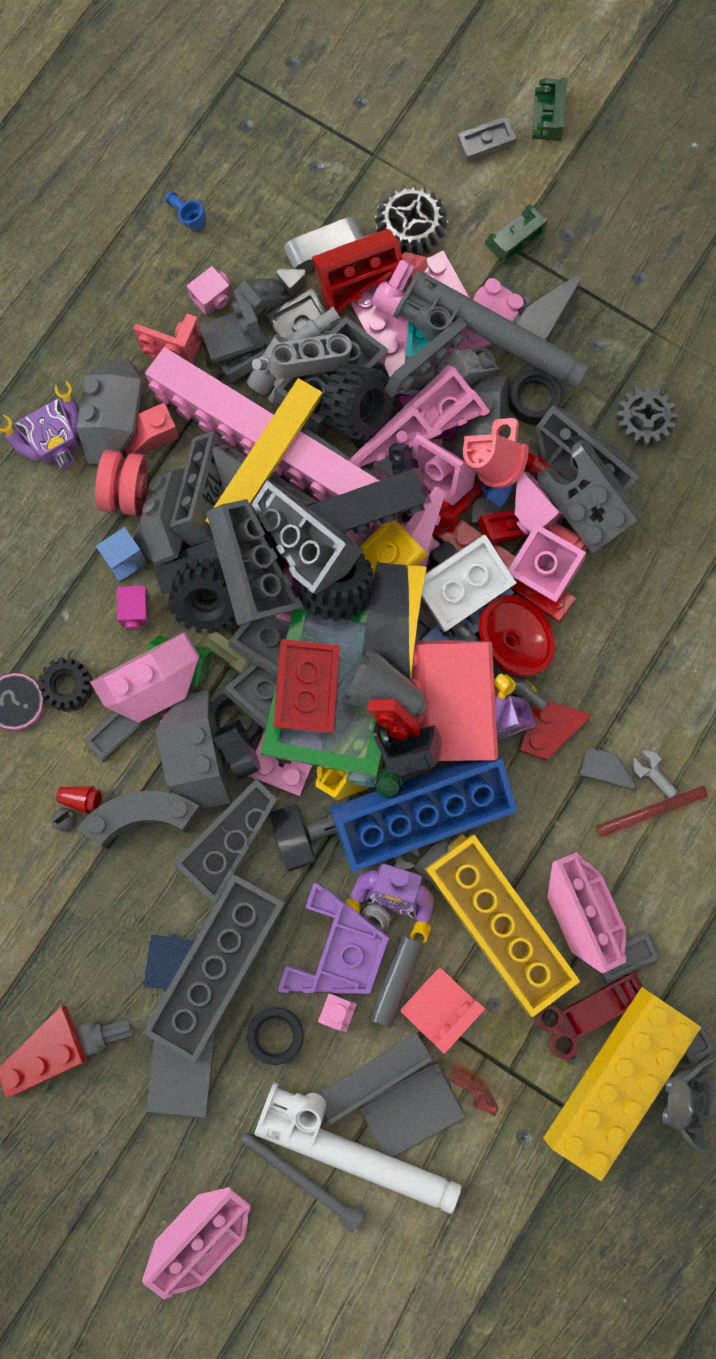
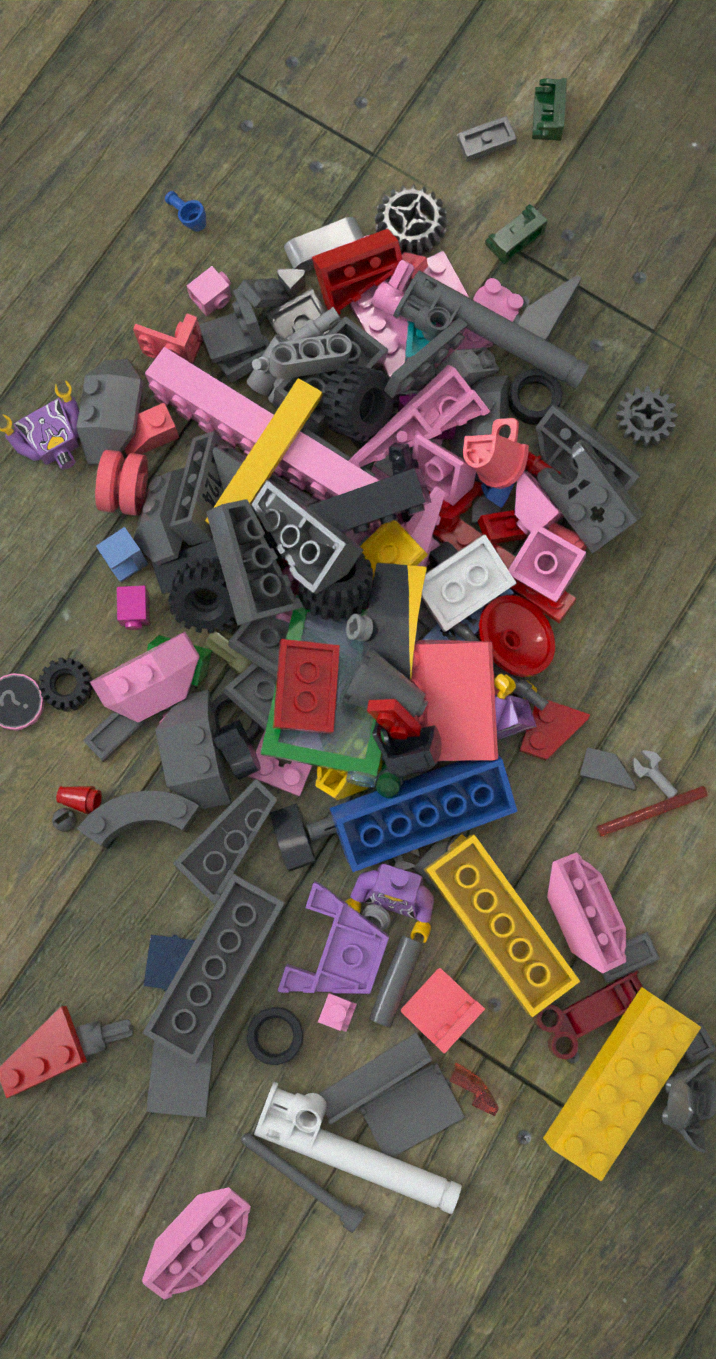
none -> light grey bush [346,614,373,642]

